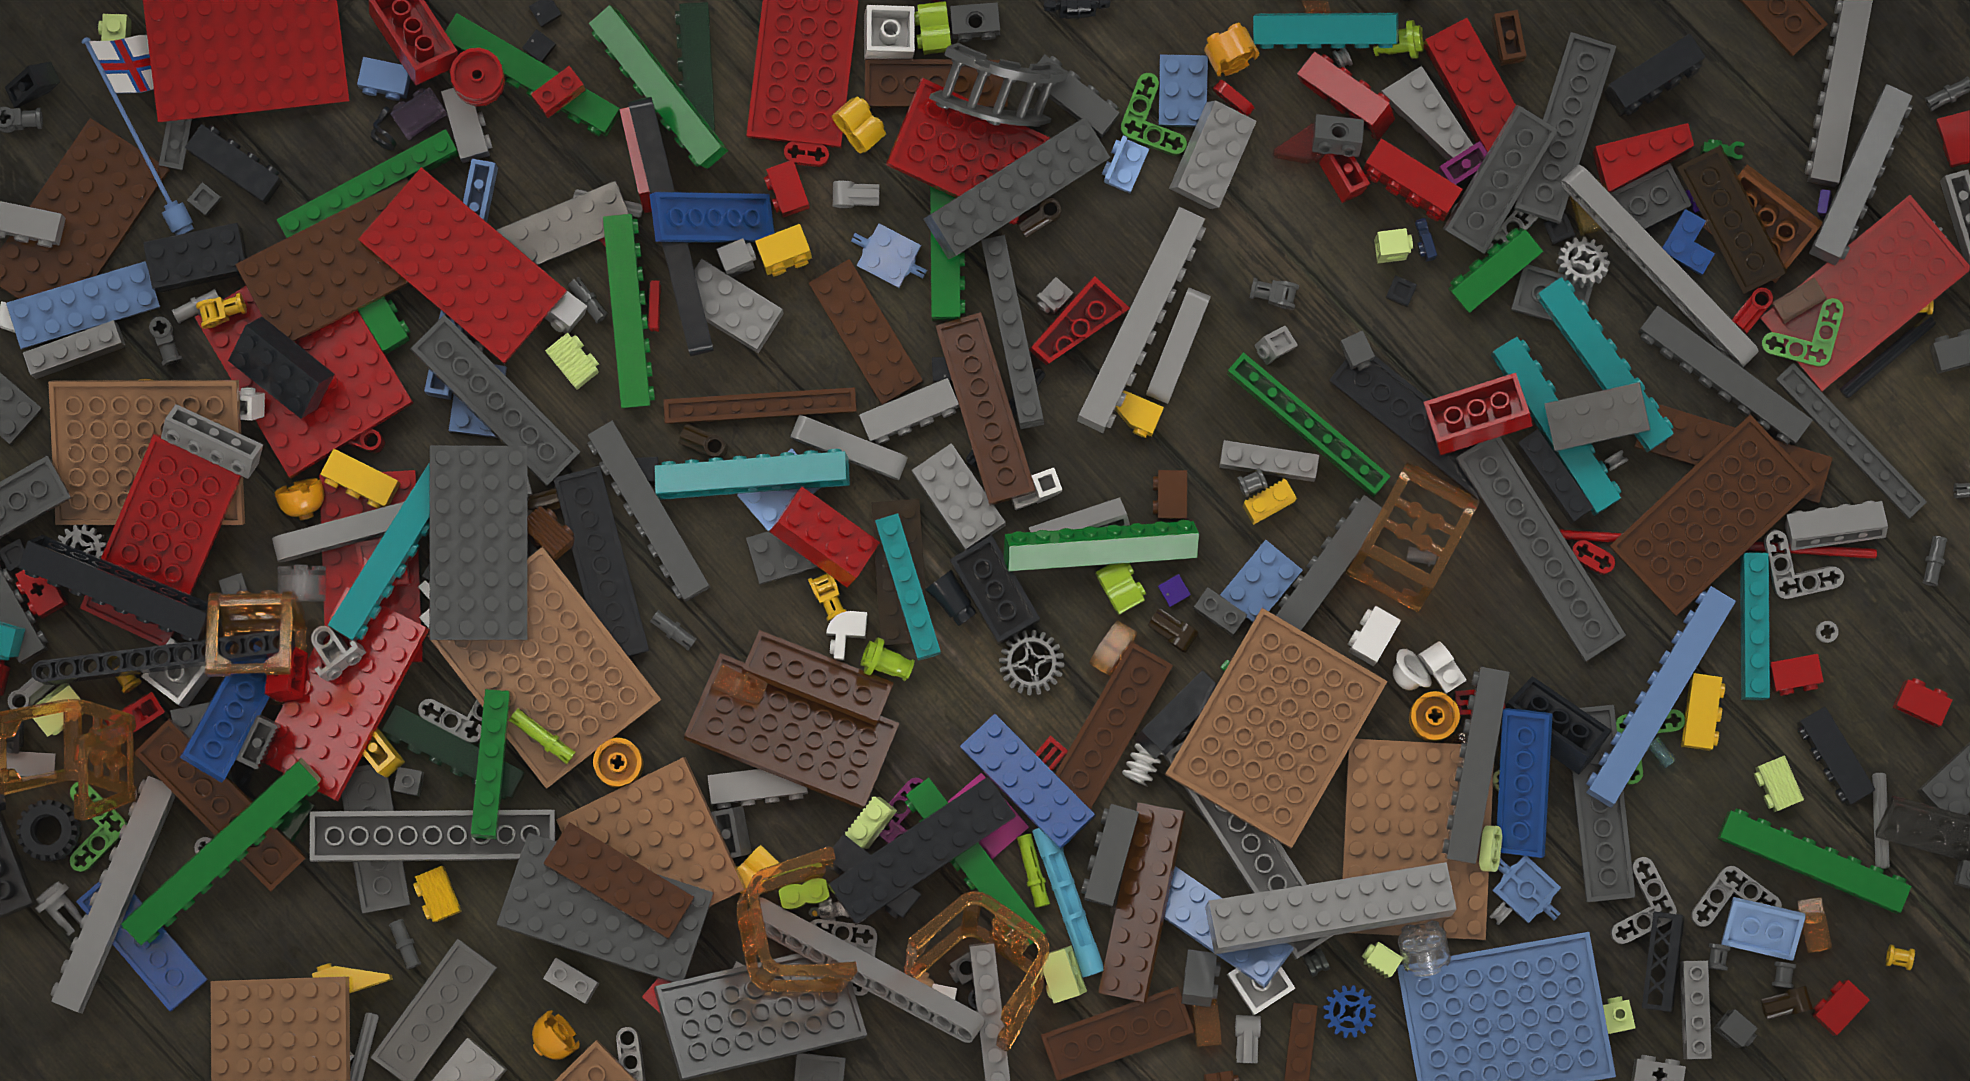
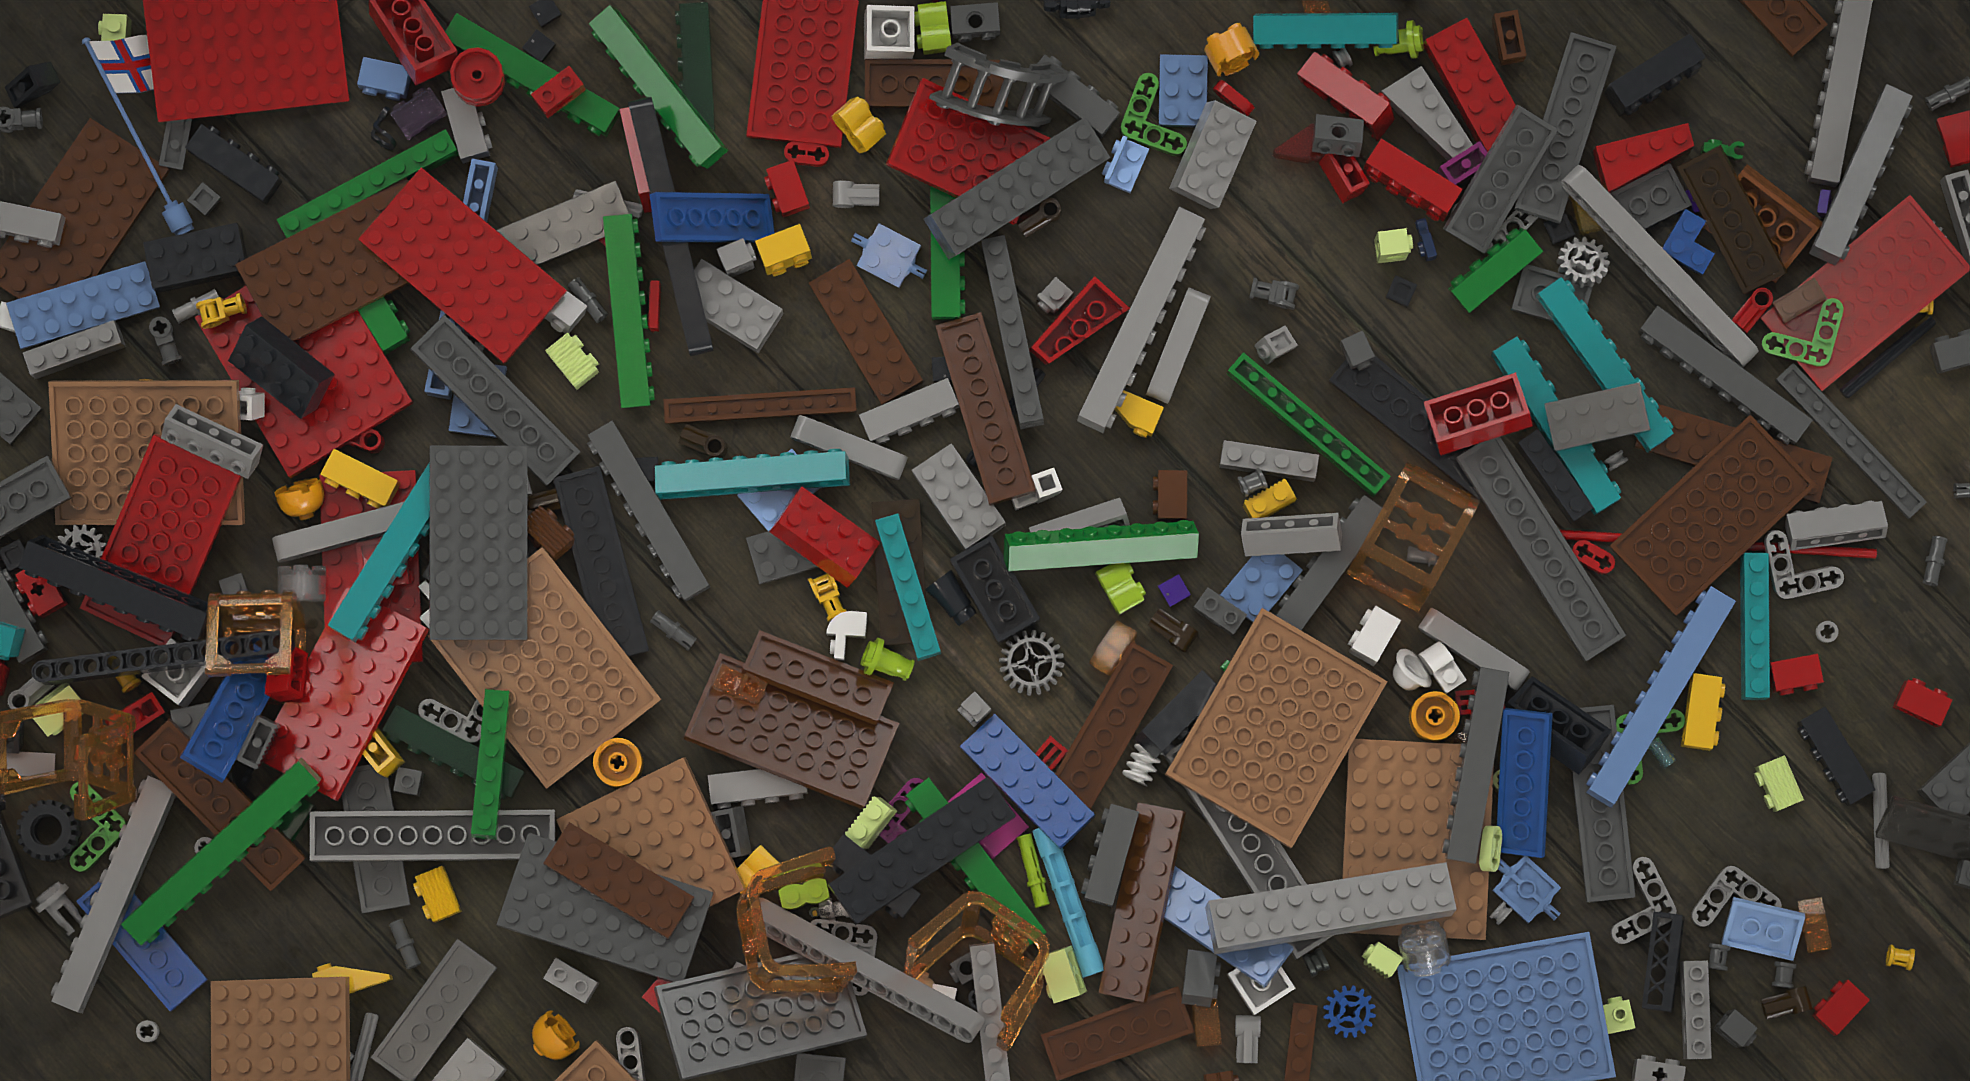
light grey pin [311,626,367,681] -> none
lime pin [509,708,576,764] -> none
green brick [1717,809,1912,914] -> none
none -> light grey bush [136,1020,160,1042]
none -> light grey brick [957,692,991,727]
none -> light grey brick [1241,513,1342,556]
none -> light grey beam [1418,608,1530,692]

